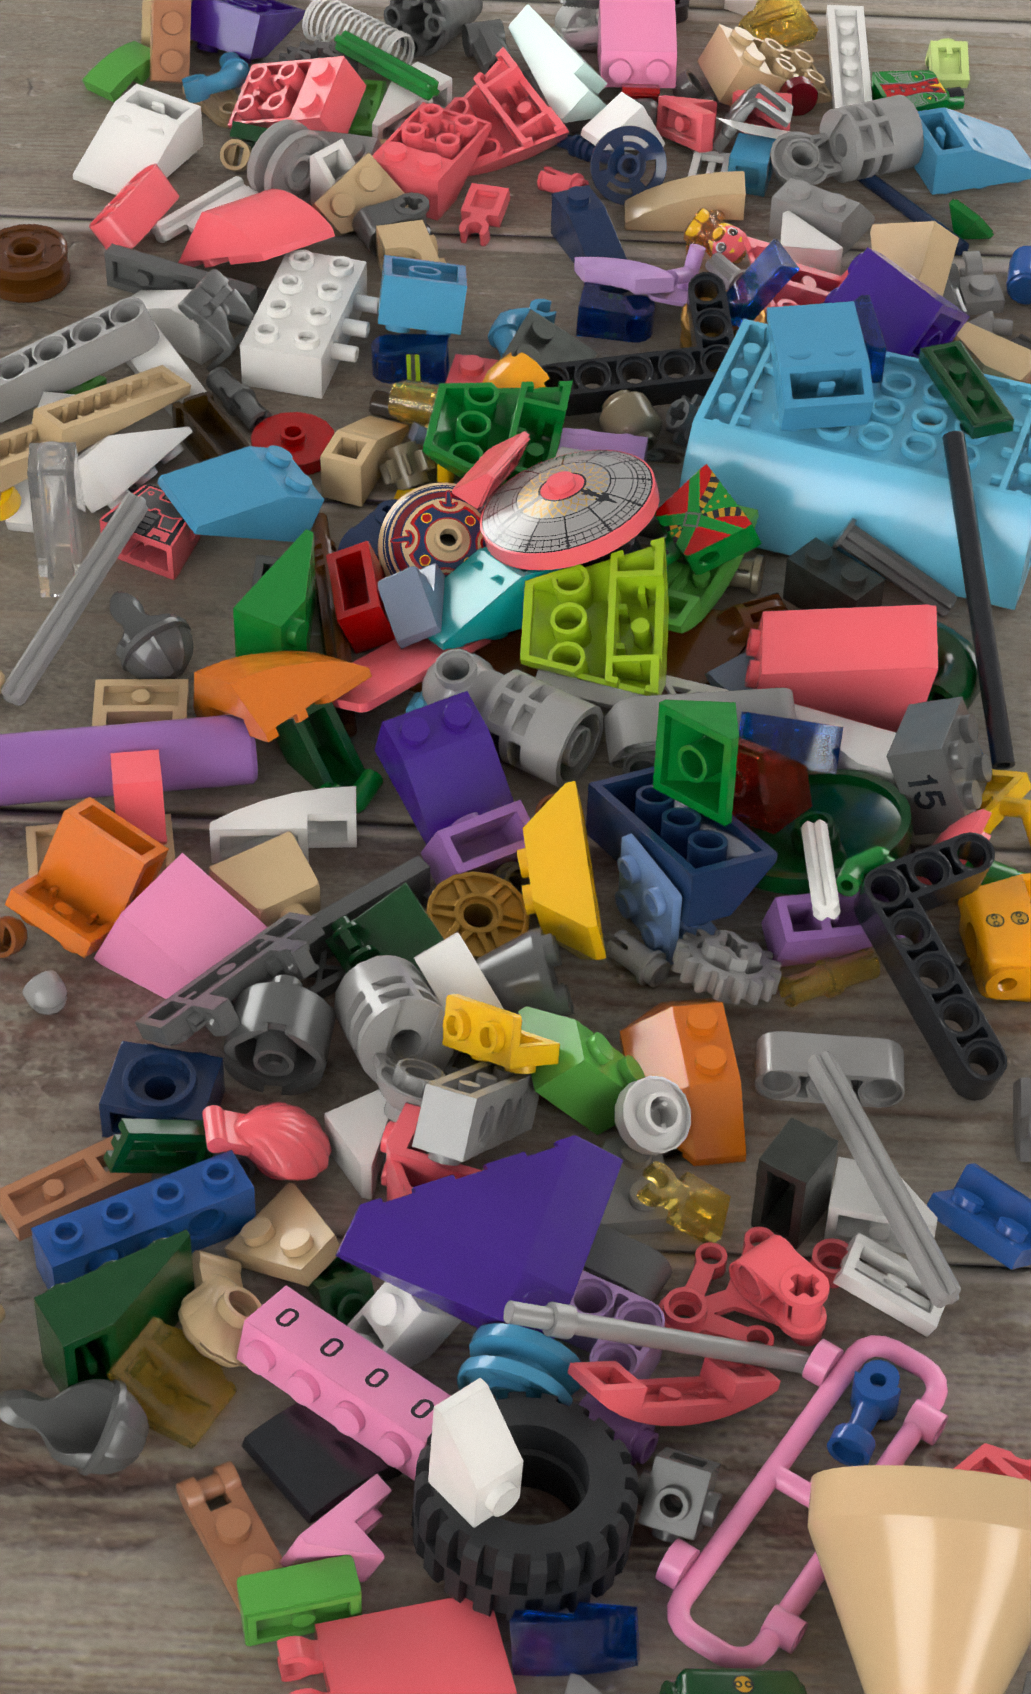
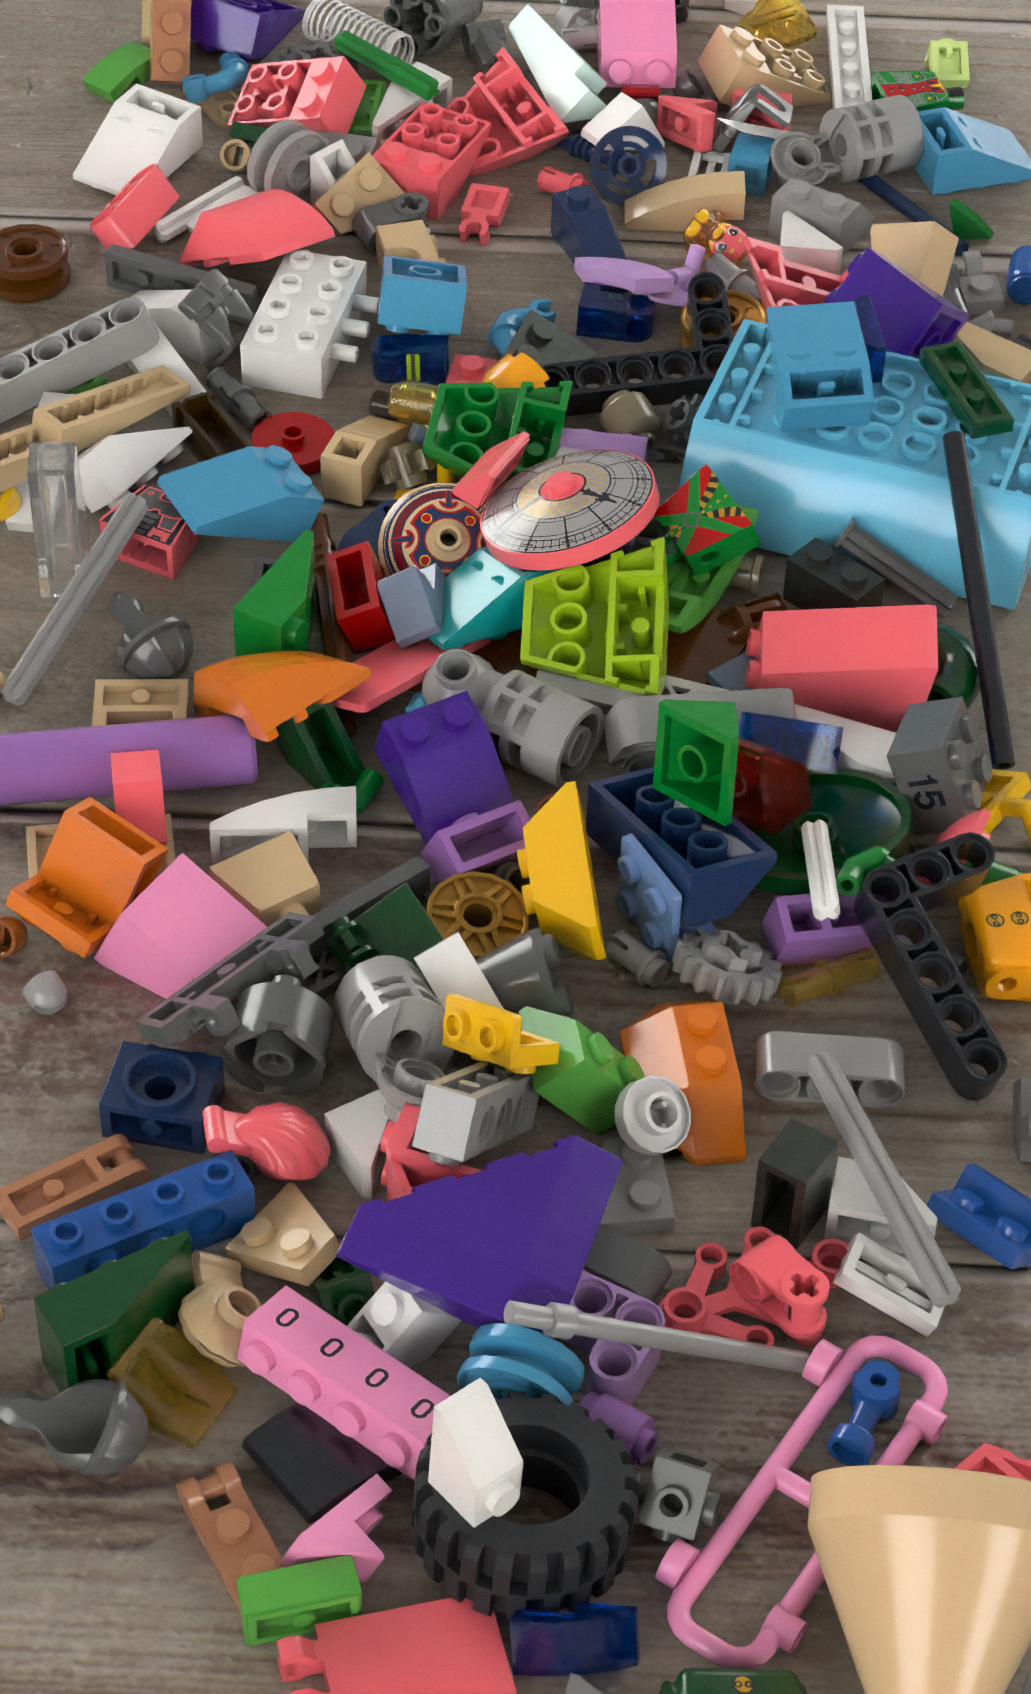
dark green tile [103,1118,214,1174] -> none
coral slope [567,1357,781,1426] -> none
clear yellow plate [636,1161,731,1243] -> none
clear blue slope [726,238,800,327] -> none
dark red tile [779,76,818,116] -> none

